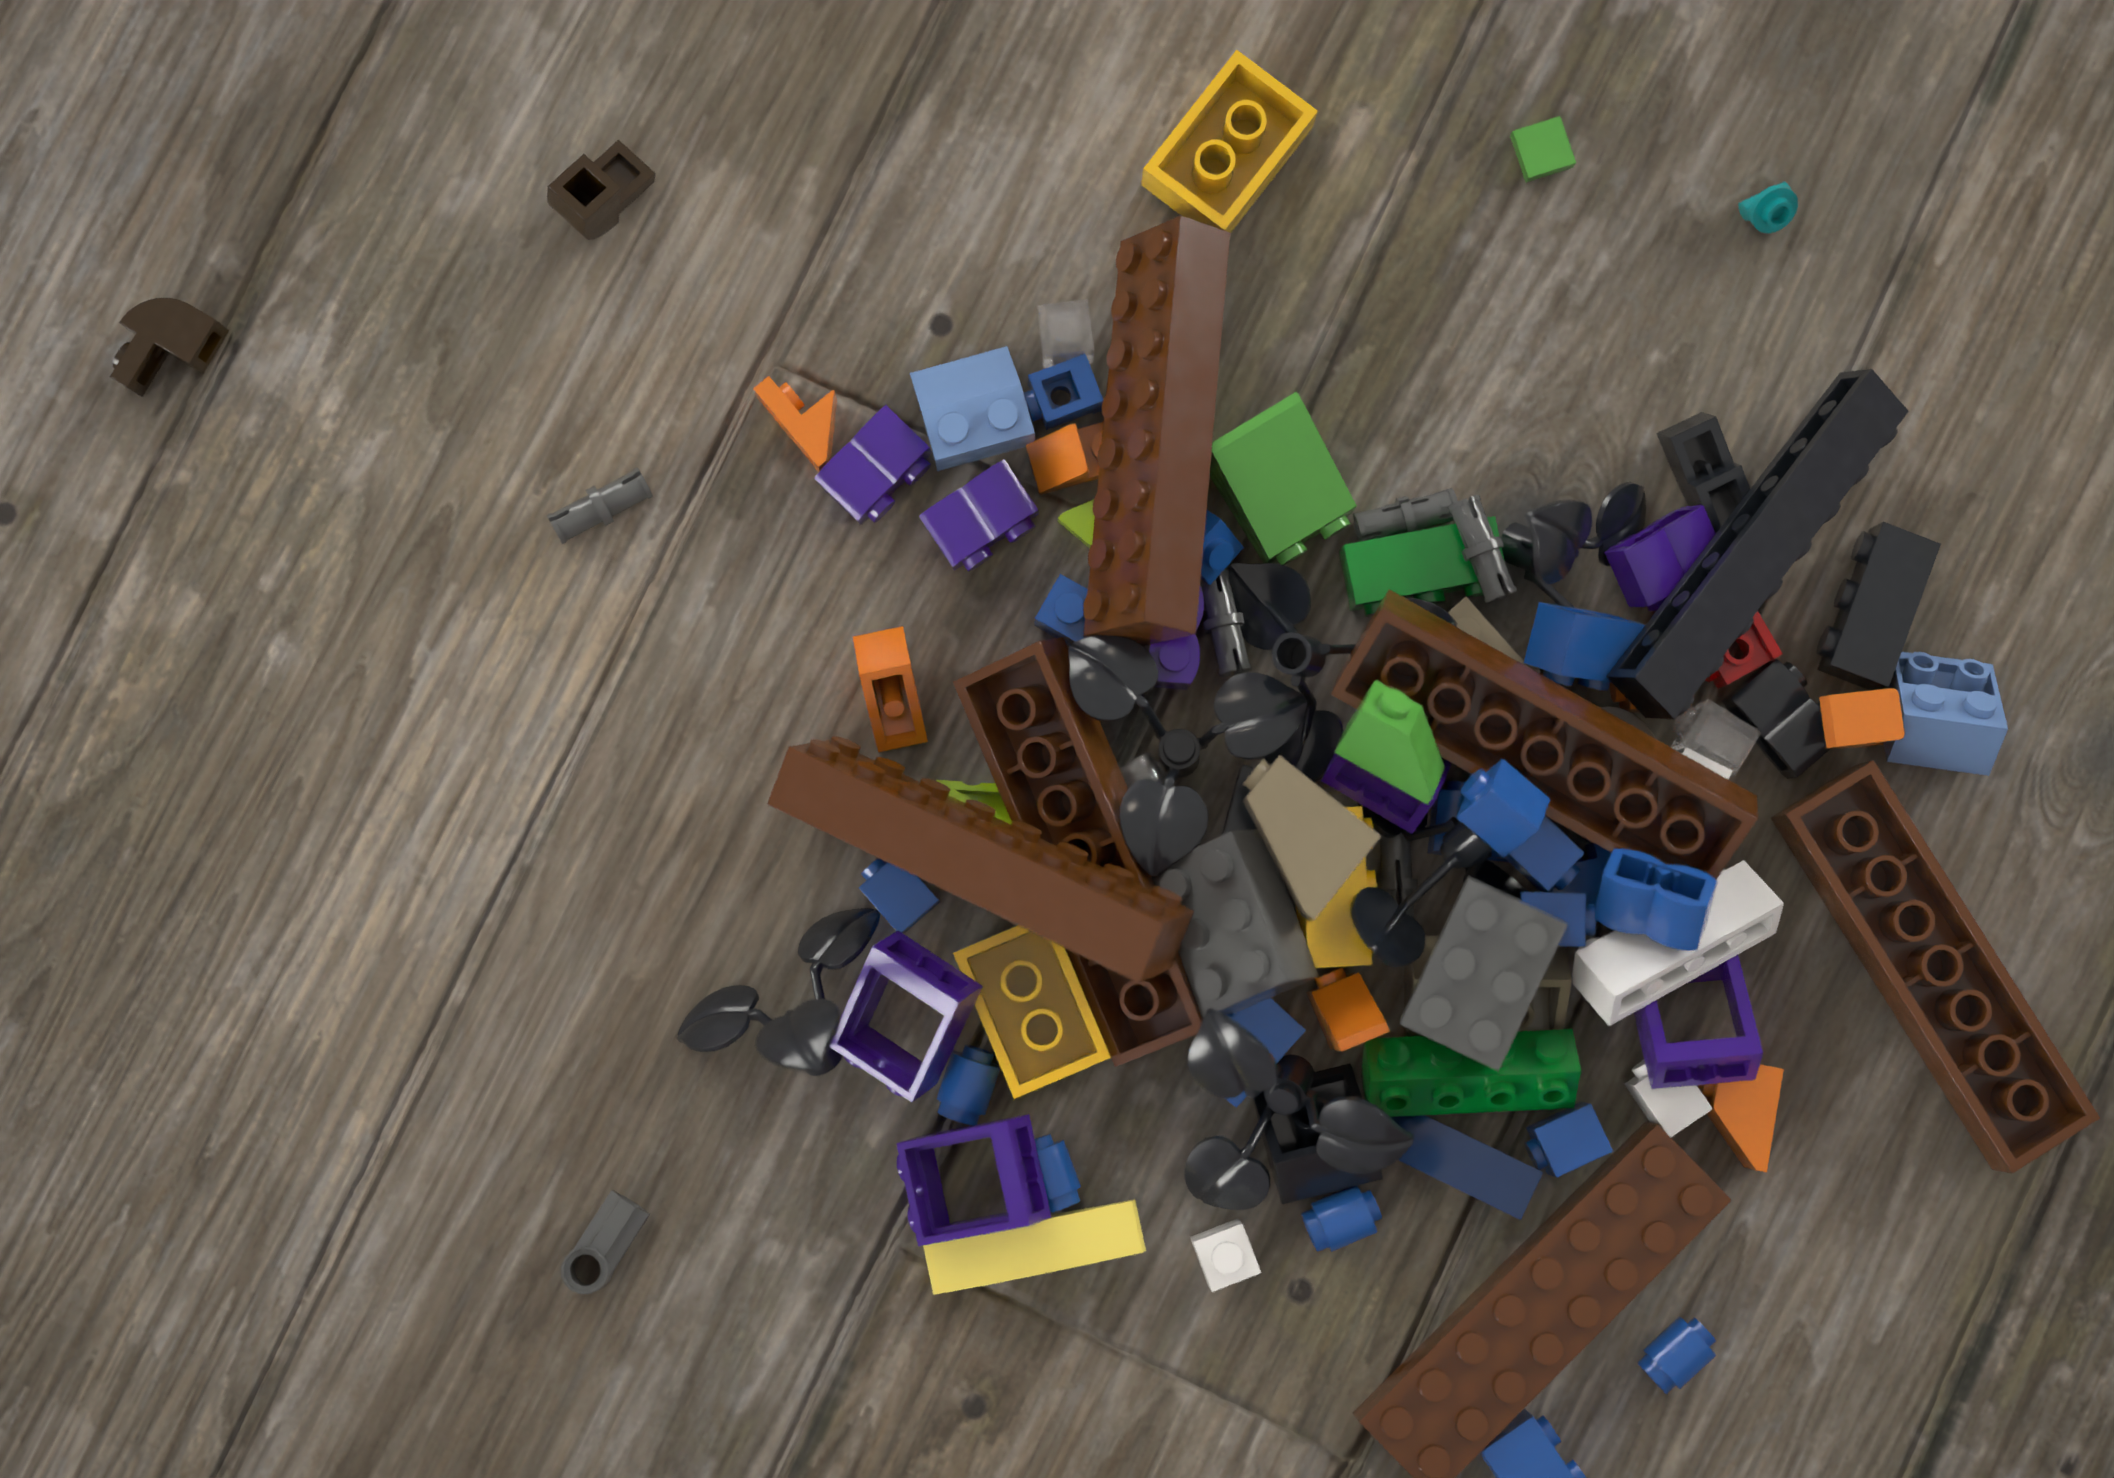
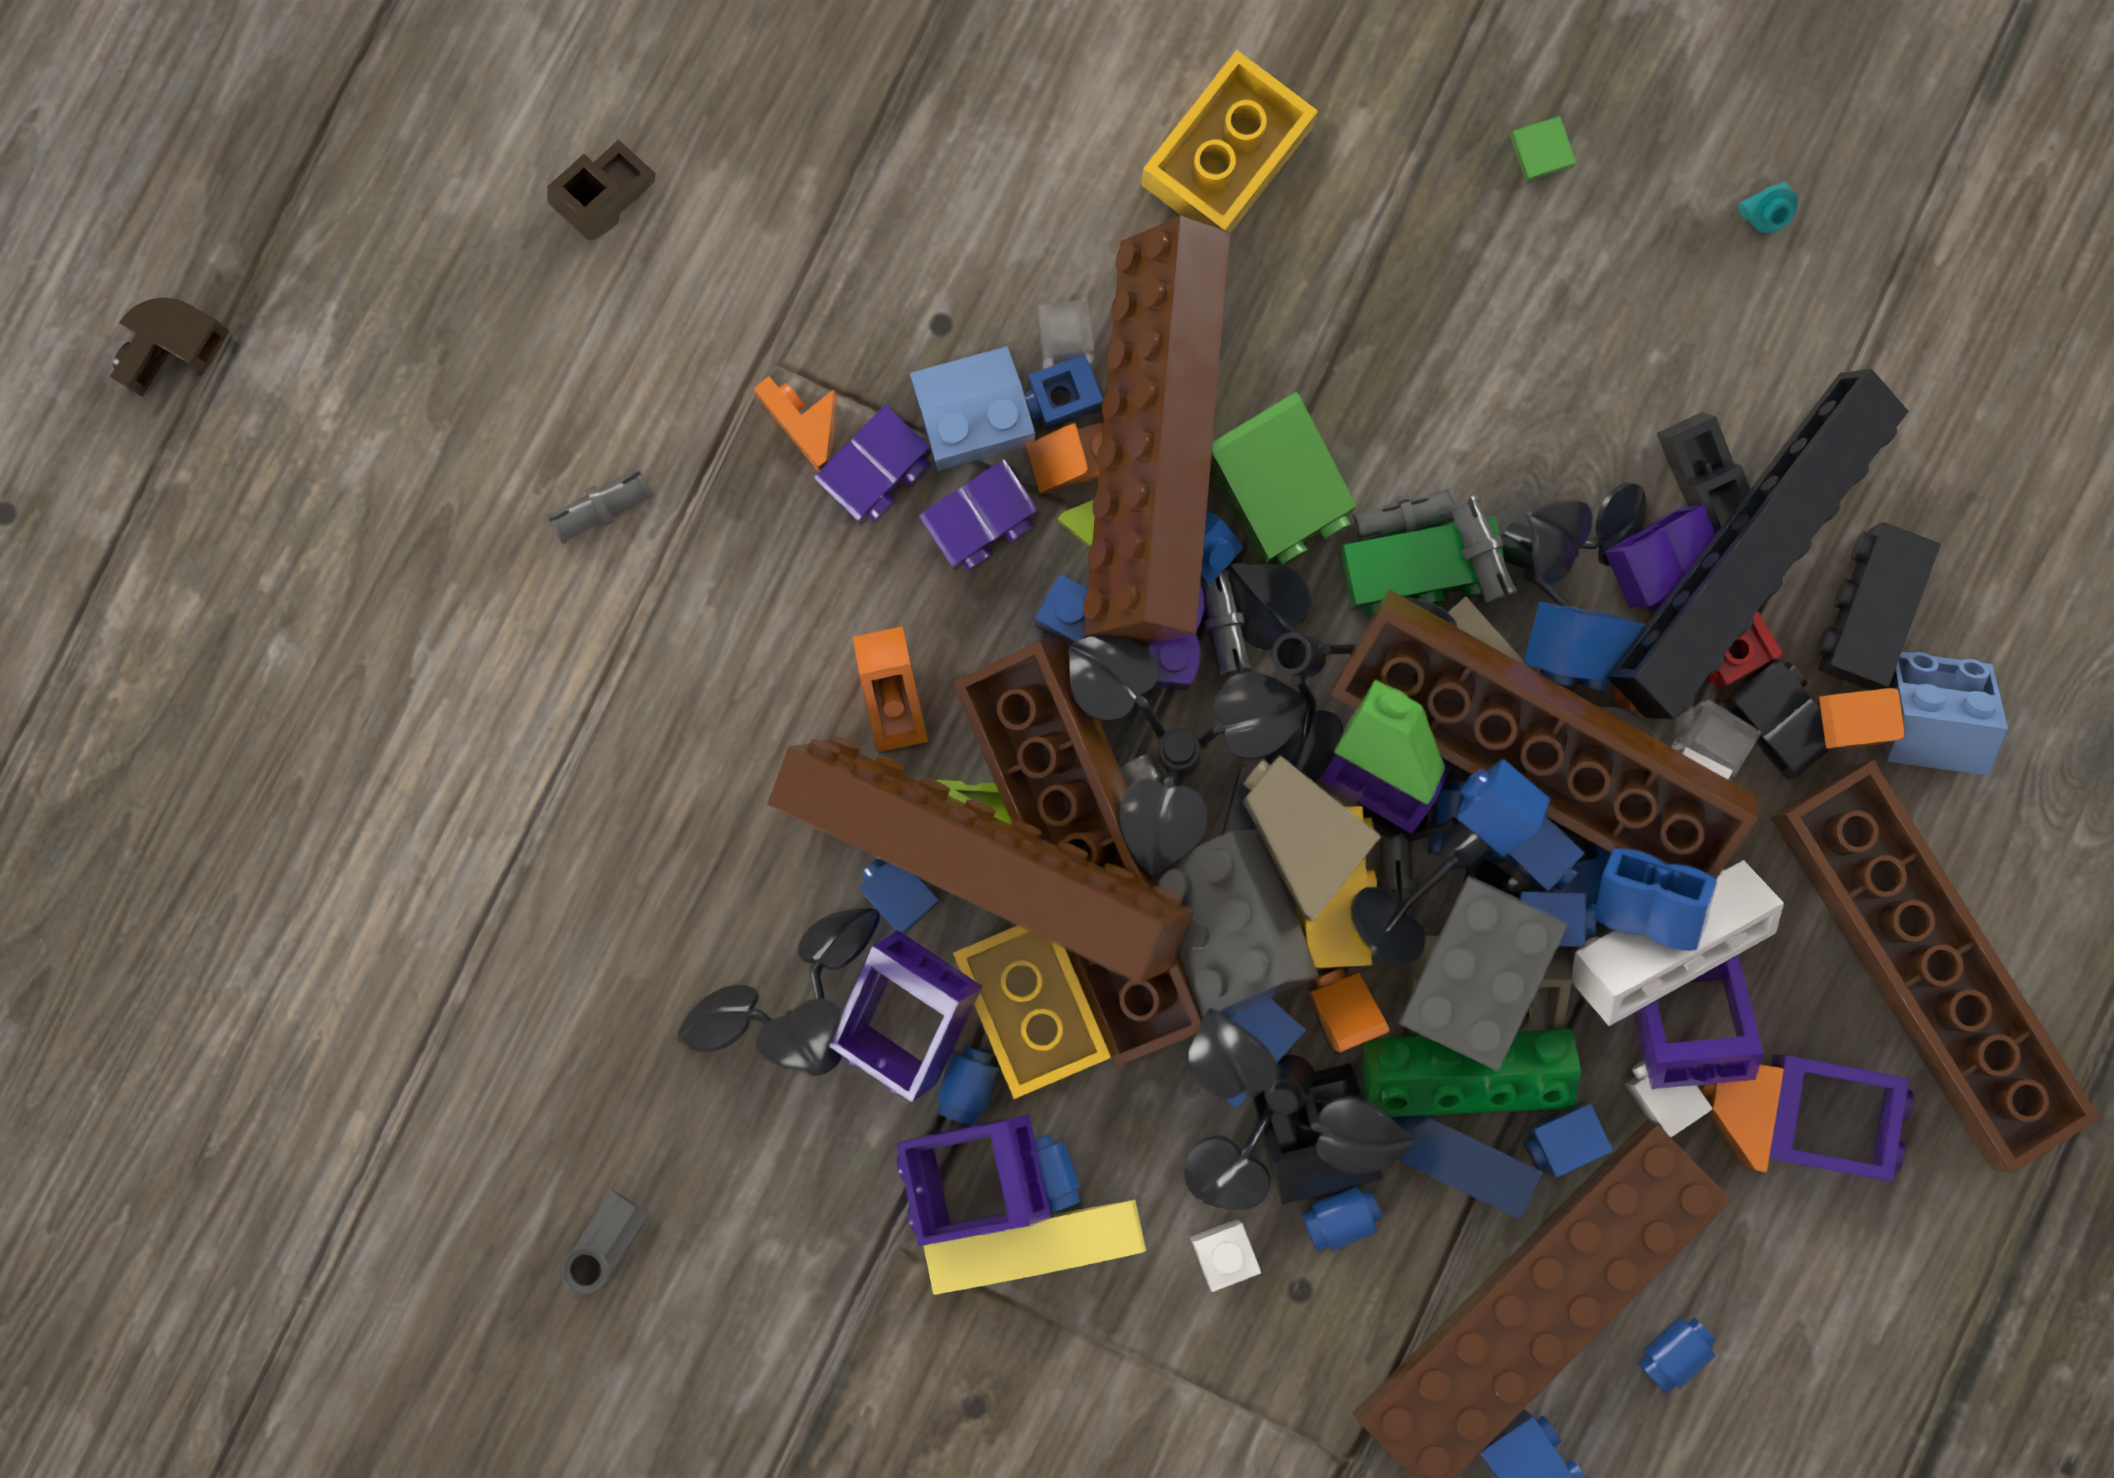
none -> dark purple window [1769,1054,1913,1182]

